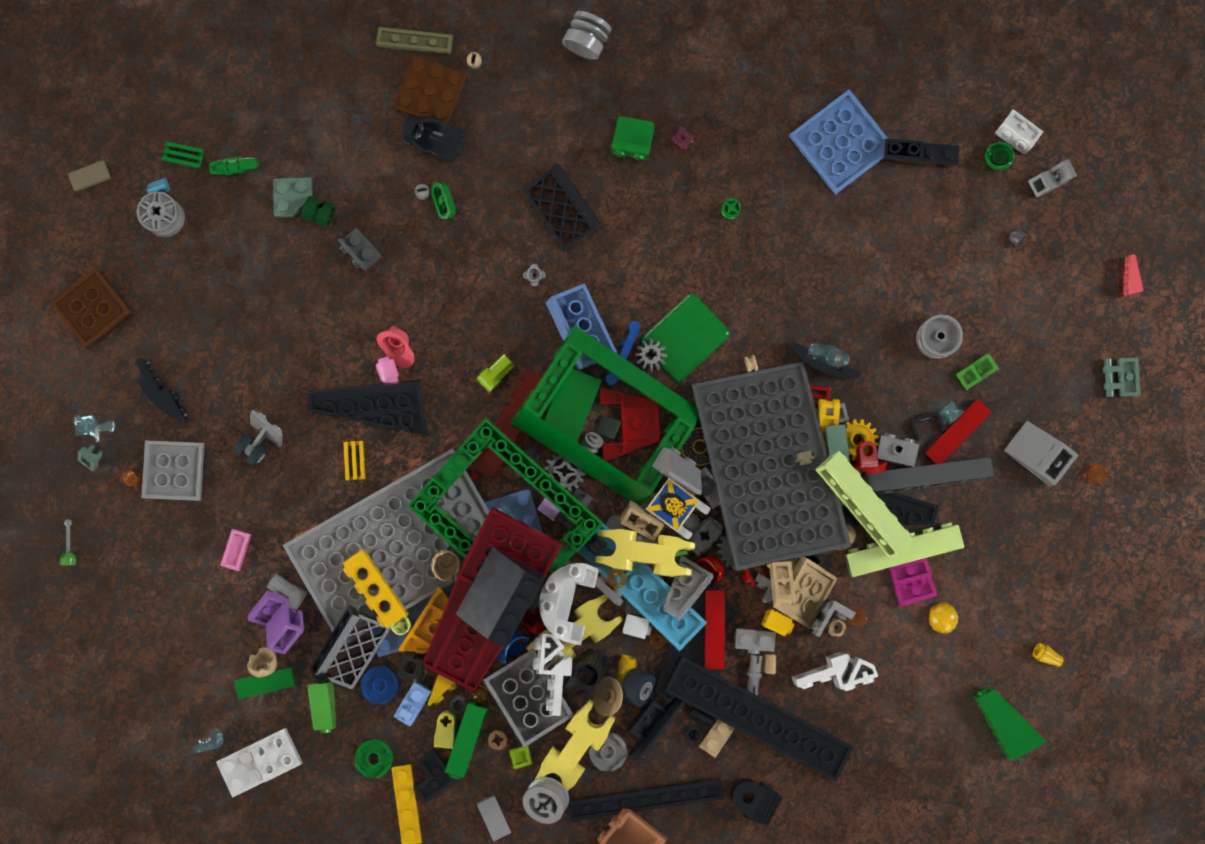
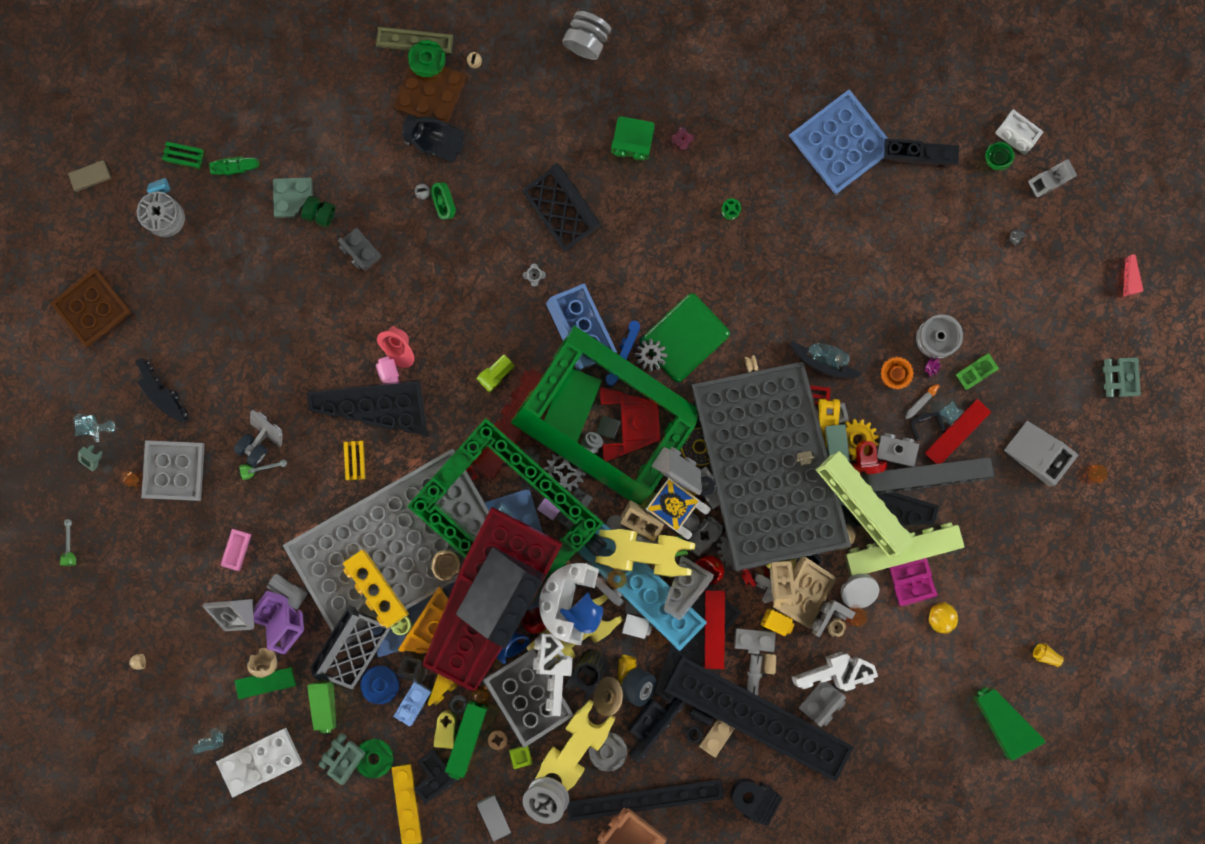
none -> tan hinge [129,654,146,670]
none -> light grey slope [203,599,254,631]
none -> hinge [239,459,287,480]
none -> sand green plate [319,733,365,785]
none -> green tile [408,40,445,77]
none -> blue piece [560,592,603,634]
none -> light grey bracket [798,681,846,727]
none -> light grey tile [840,574,880,609]
none -> orange hat [881,357,914,390]
none -> light grey piece [905,384,940,419]
none -> magenta plate [924,358,941,377]

